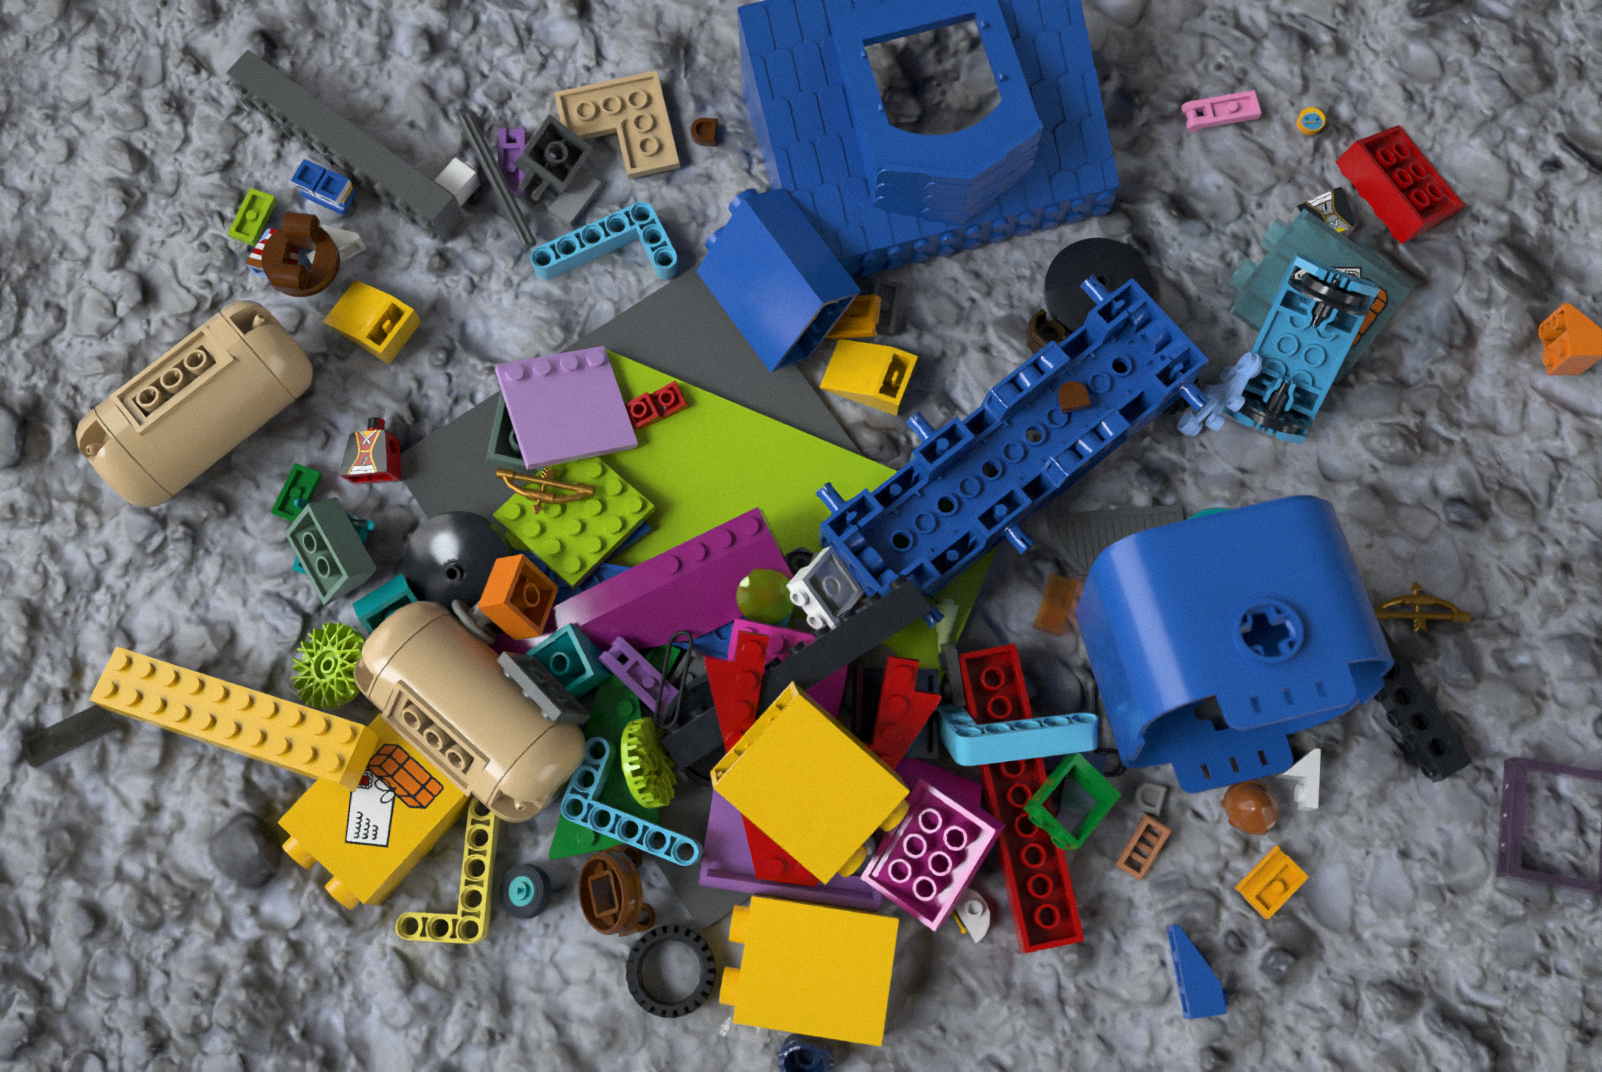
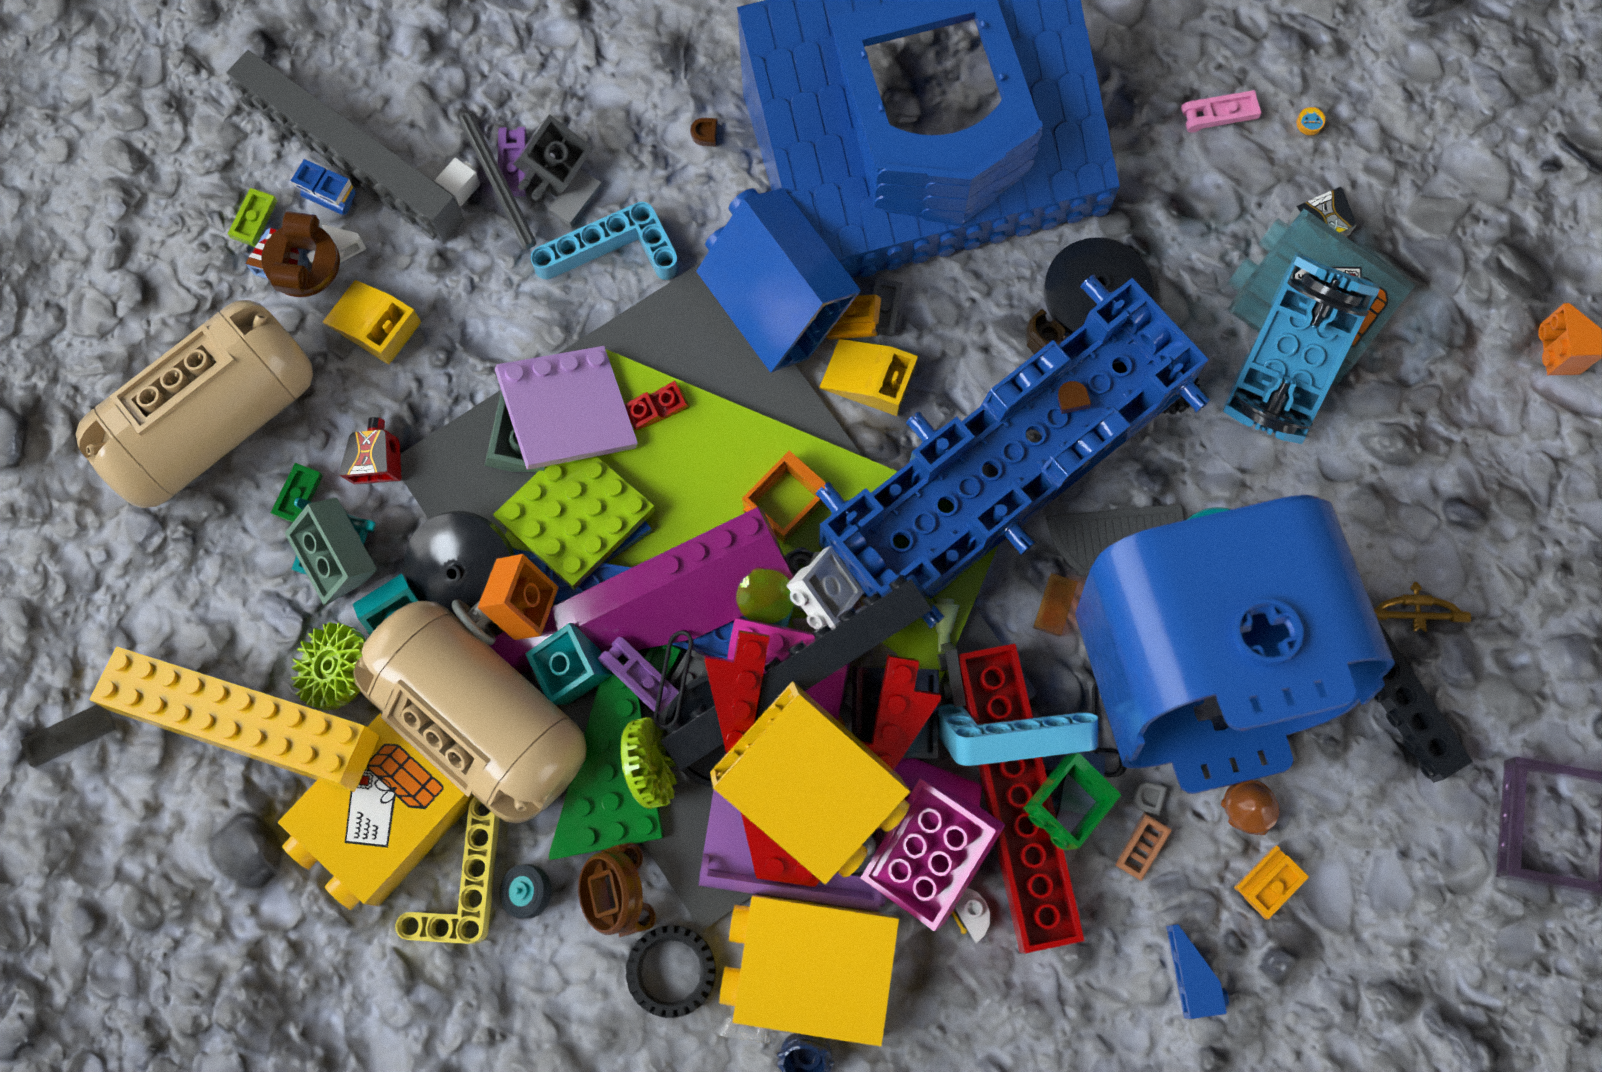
pearl gold piece [496,466,596,514] -> none
dark grey plate [497,651,591,724] -> none
tan plate [554,70,680,179] -> none
medium azure beam [561,737,703,866] -> none
light blue plant [1177,352,1262,436] -> none
white slope [1276,749,1321,811] -> none
red slope [1335,125,1466,245] -> none
none -> orange window [742,450,826,543]

